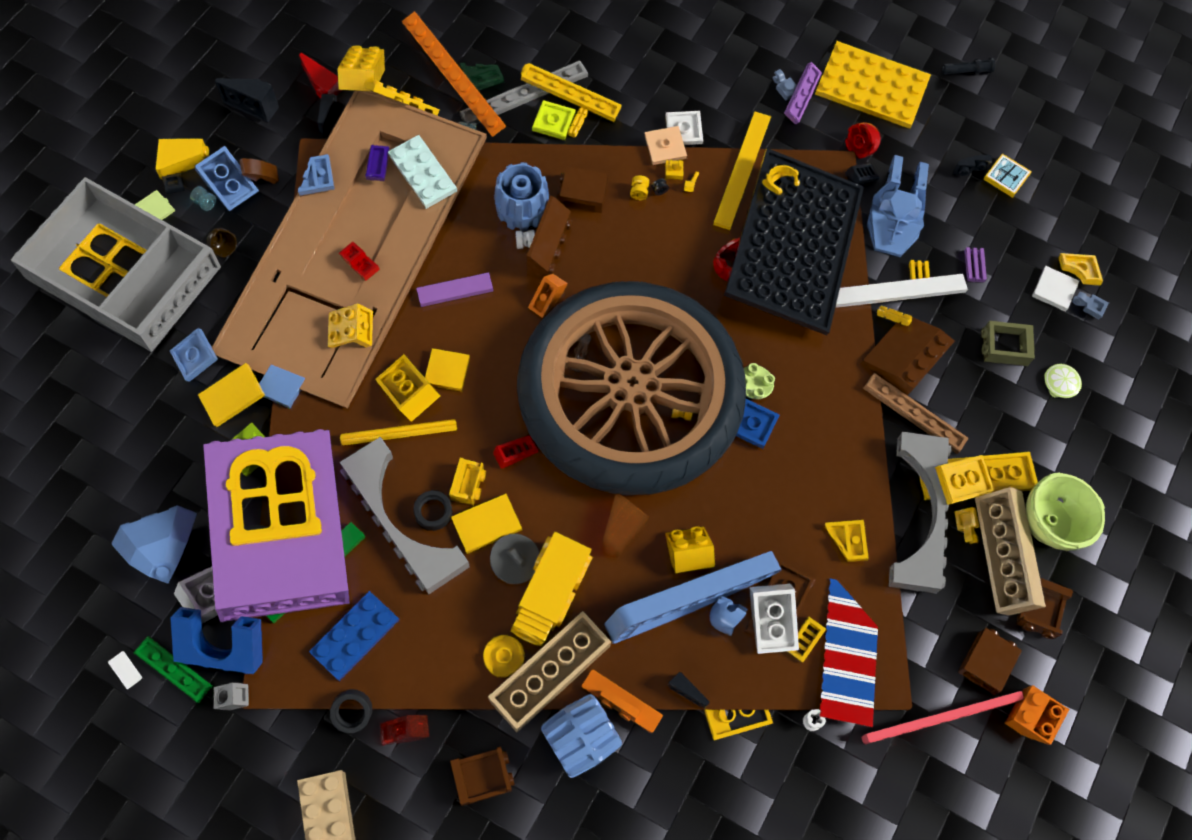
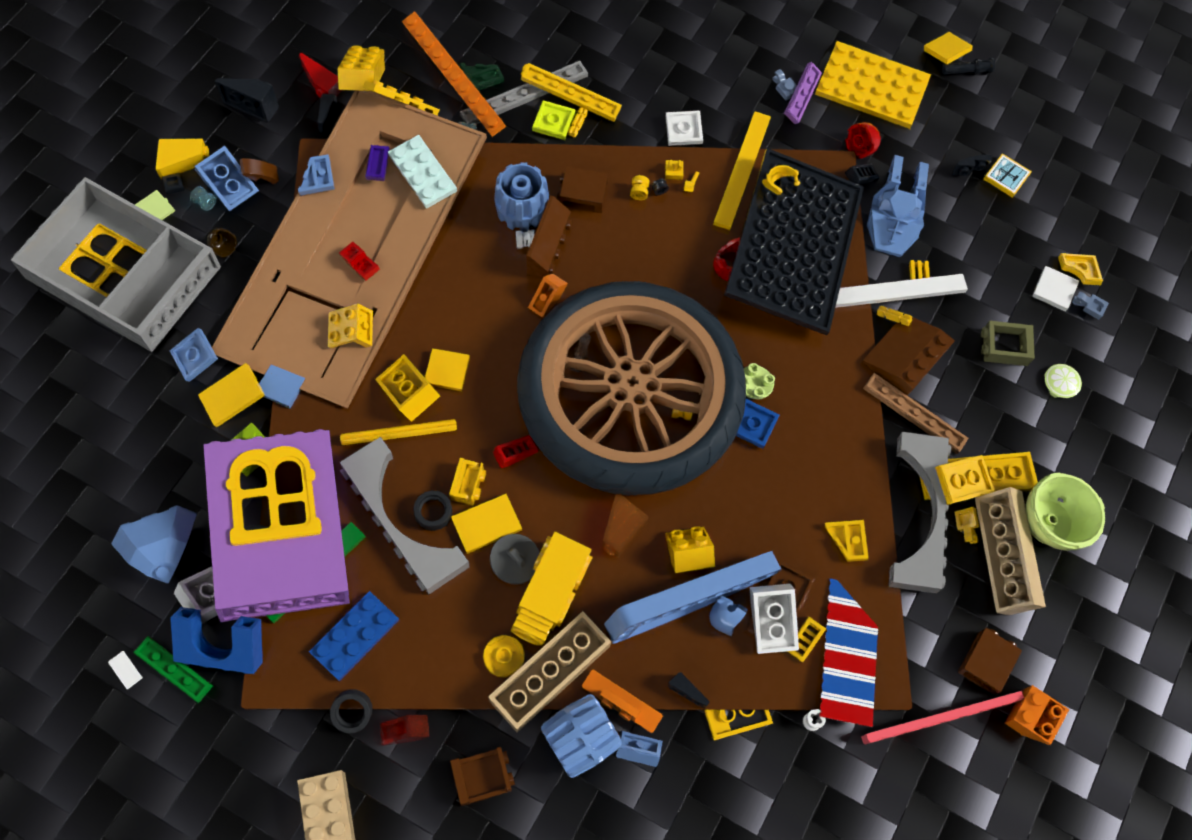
light grey brick [214,683,249,710] -> none
medium lavender tile [417,273,493,307] -> none
light nougat plate [645,126,687,165] -> none
medium lavender tile [964,247,987,282] -> none
reddish brown panel [1016,578,1073,639] -> none
none -> medium blue slope [616,731,662,767]
none -> yellow tile [924,32,972,64]

